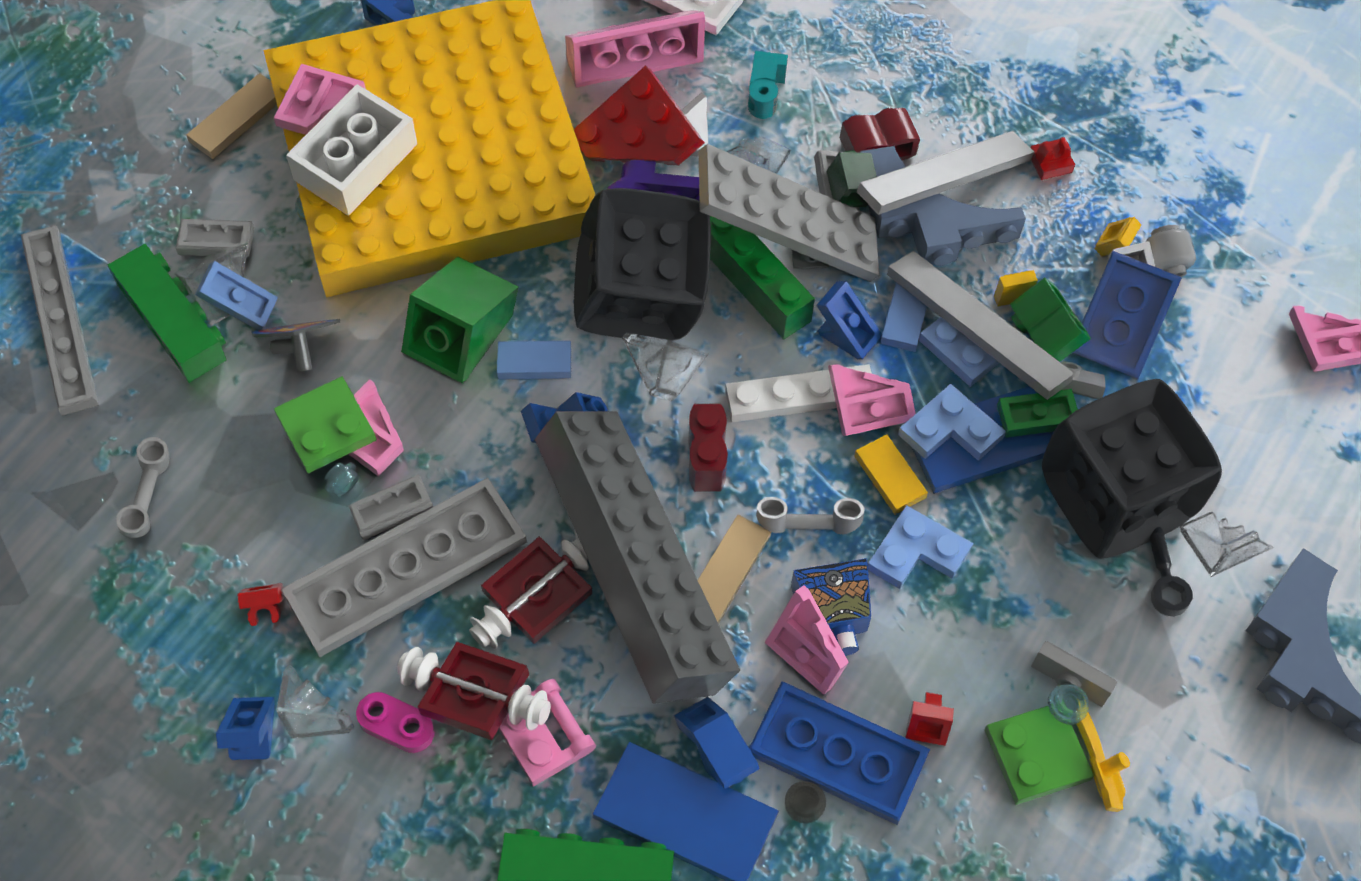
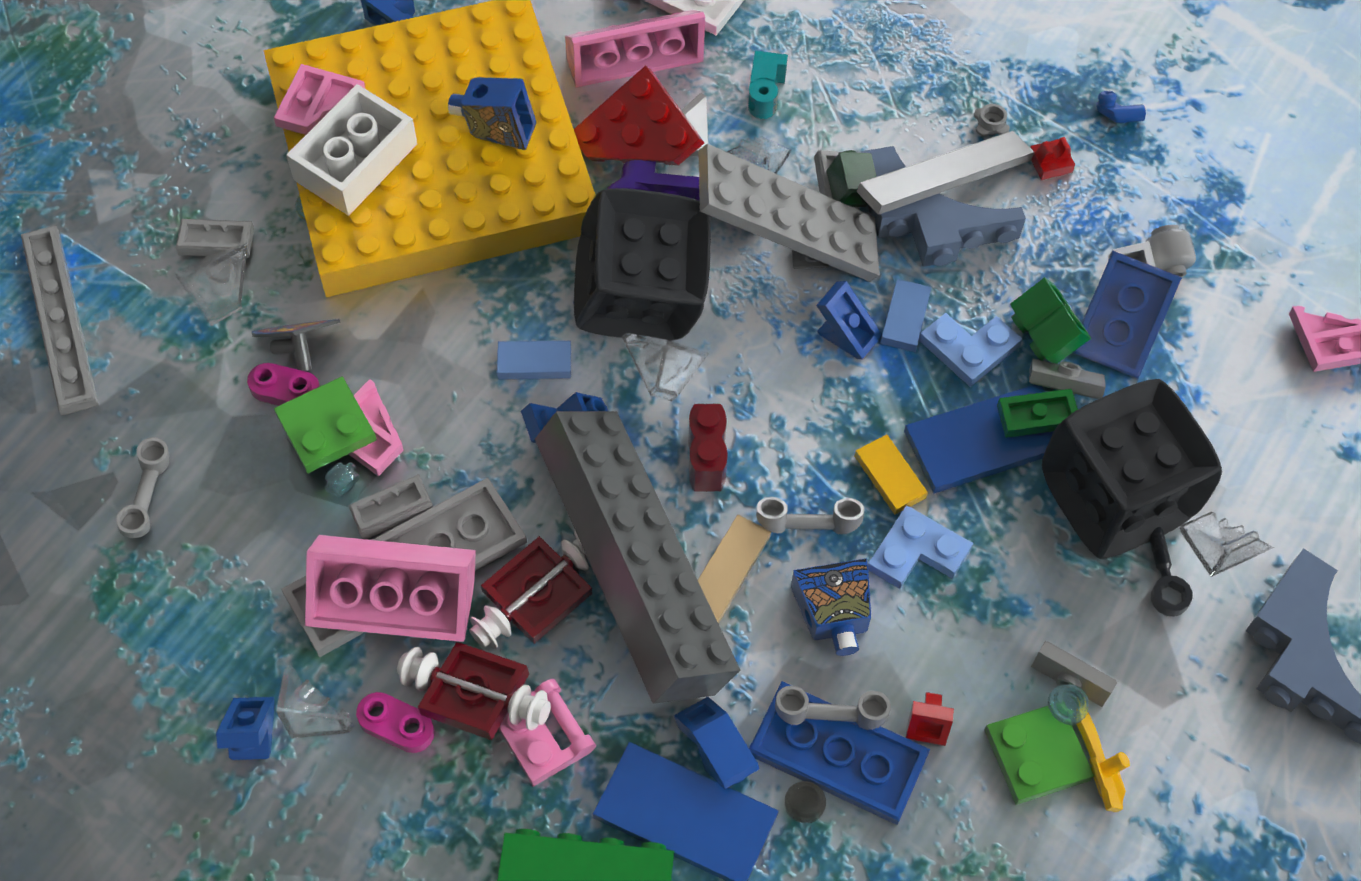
green brick [107,243,227,383] -> none
tan tile [186,73,277,159] -> none
medium blue plate [195,261,278,330] -> none
red tile [237,583,285,626] -> none
green slope [401,257,519,383] -> none
green brick [710,216,815,340] -> none
white plate [725,364,872,422] -> none
bright pink wing [765,586,849,695] -> none
bright pink wing [828,364,916,436] -> none
dark red brick [839,108,920,161] -> none
light grey tile [887,251,1074,400] -> none
light blue plate [898,384,1006,461] -> none
yellow tile [994,270,1038,307] -> none
yellow tile [1094,217,1141,257] -> none
none -> dark pink plate [247,363,320,406]
none -> bright pink slope [305,535,476,642]
none -> blue torso [448,77,537,150]
none -> light grey bar [775,686,891,730]
none -> light grey plate [974,104,1010,136]
none -> blue arm [1096,91,1146,123]

